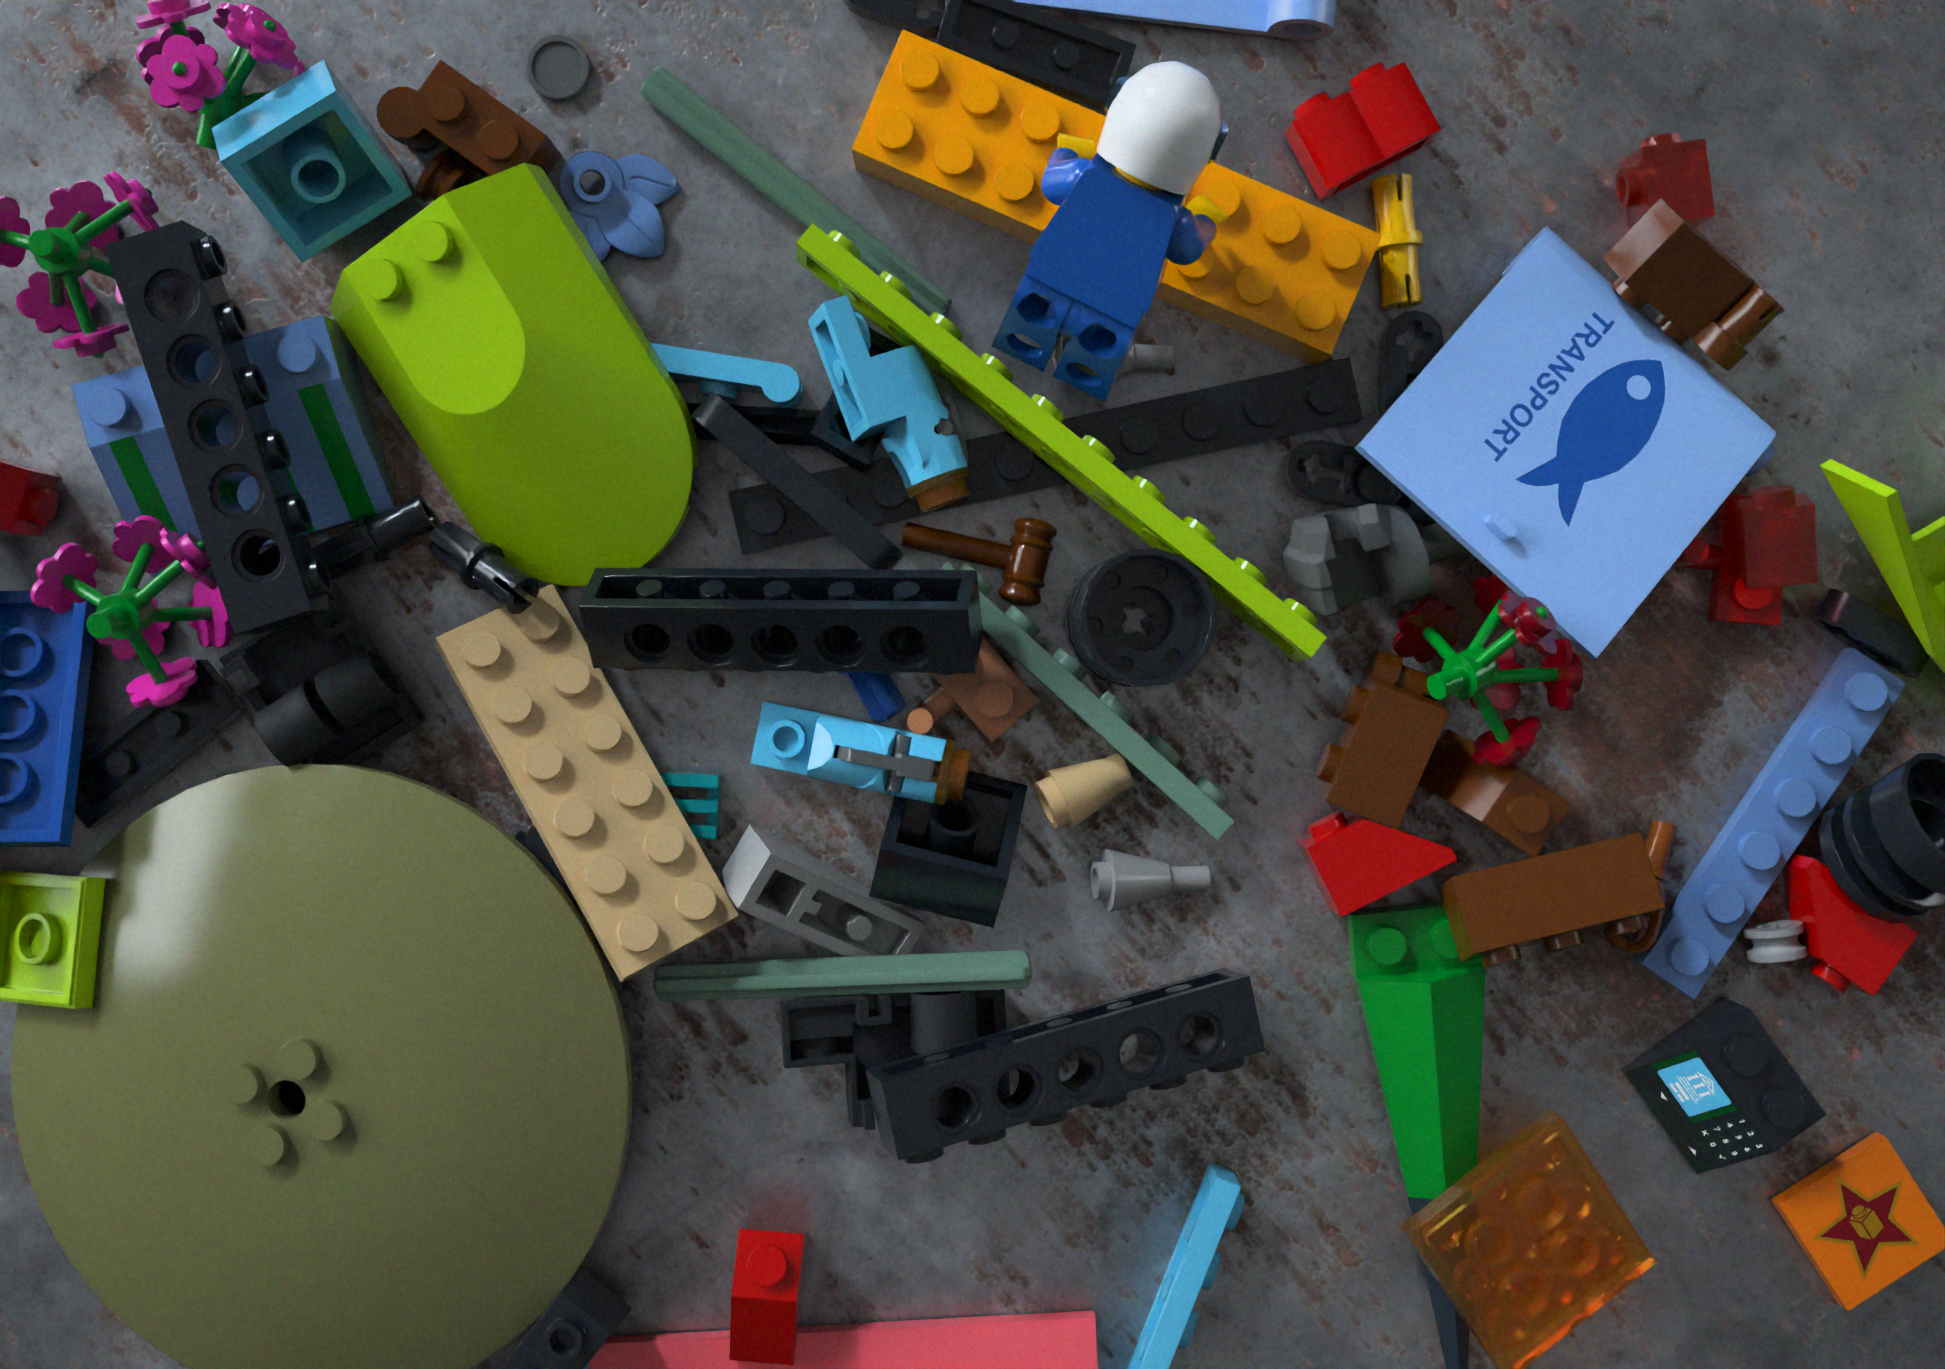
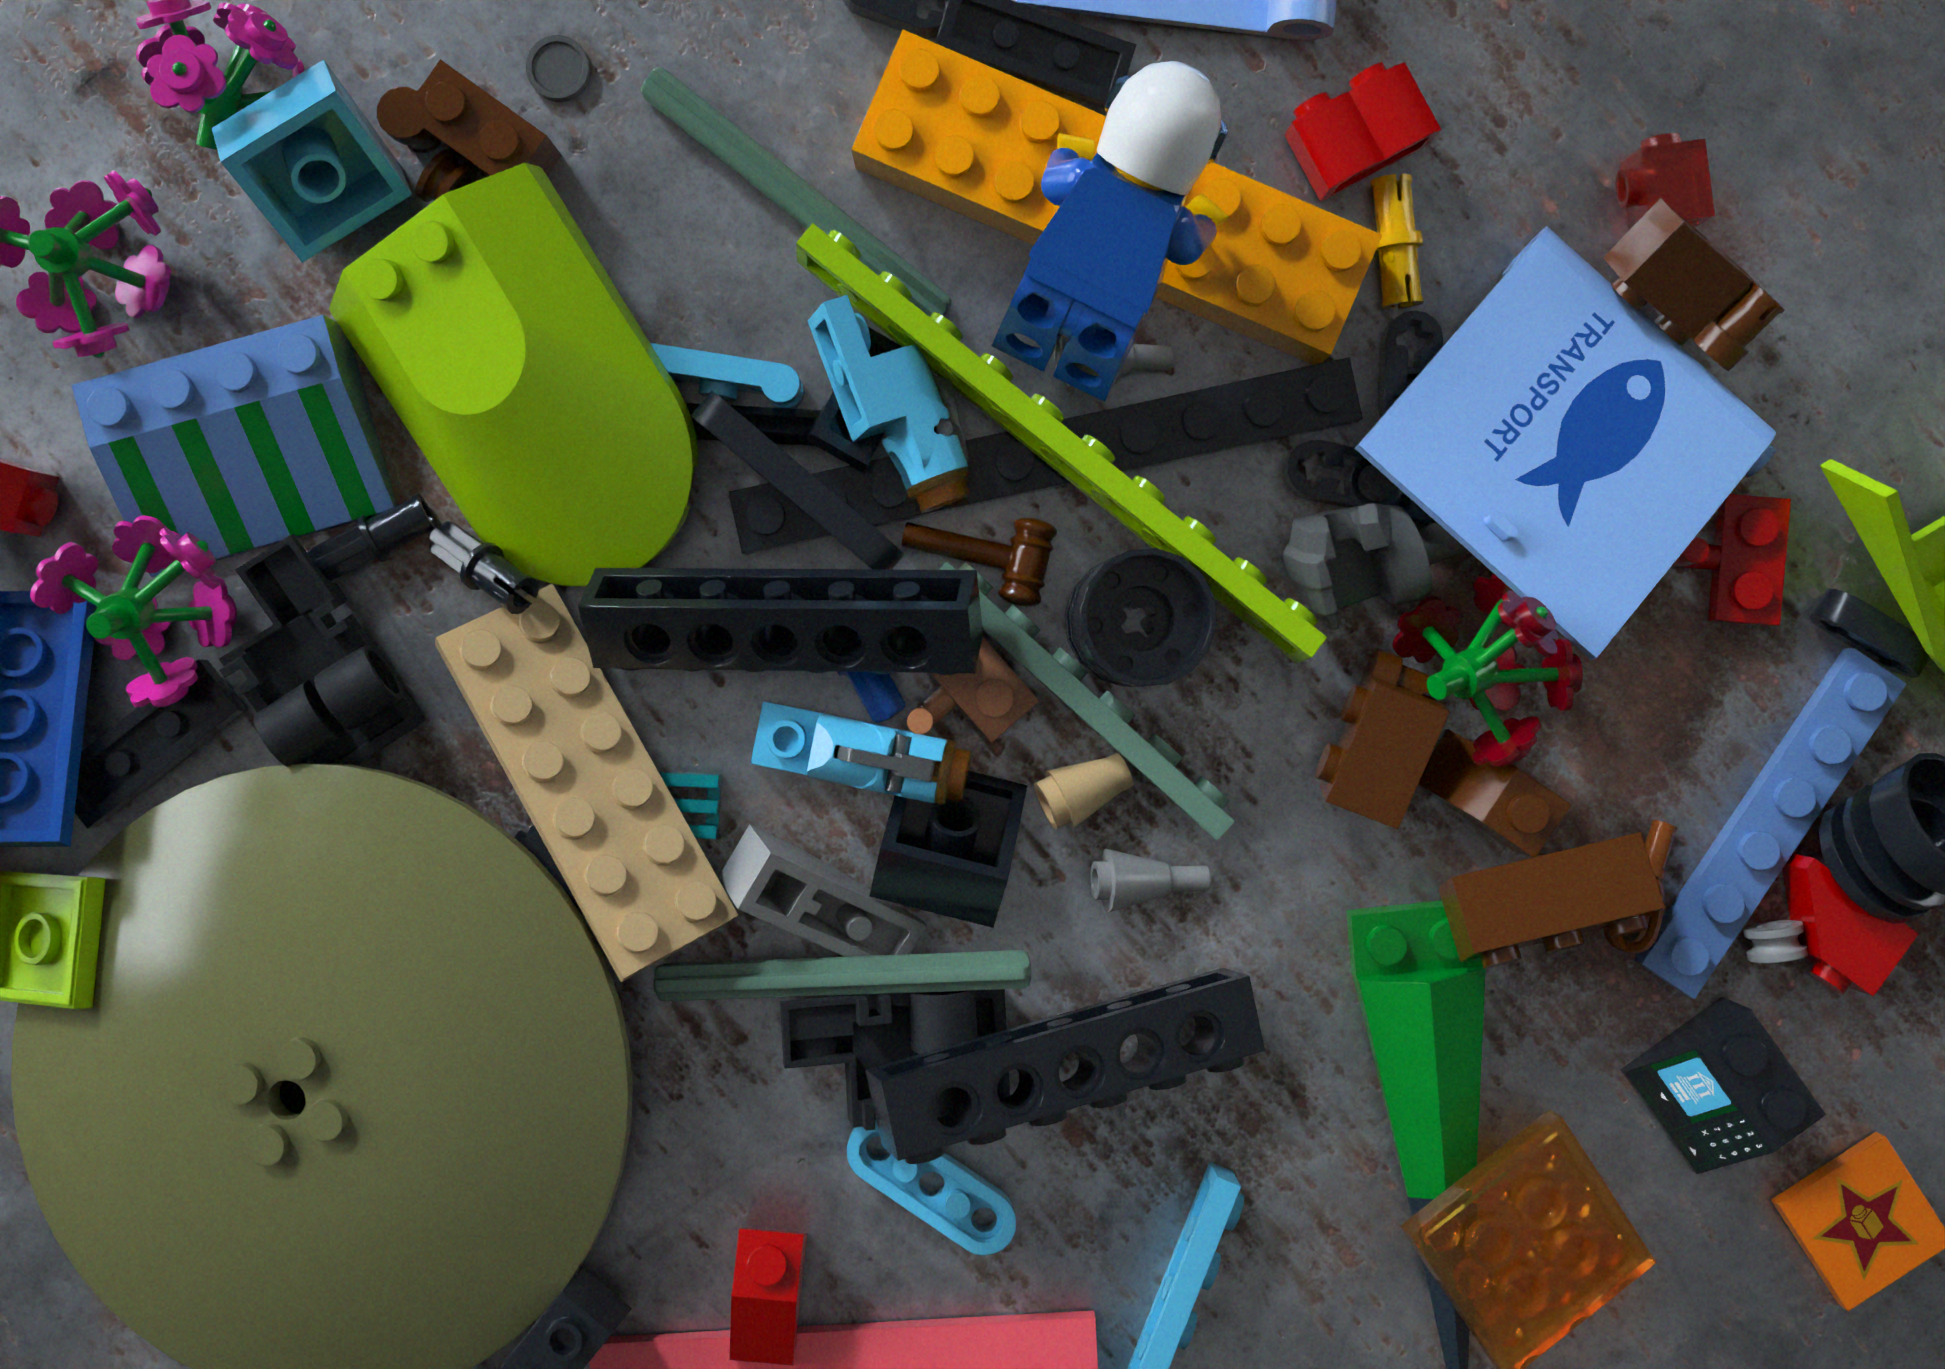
black brick [104,220,333,635] -> none
medium blue plate [559,151,680,263] -> none
red slope [1297,811,1457,917] -> none
clear red brick [1735,485,1818,589] -> none
none -> medium azure plate [847,1116,1016,1255]

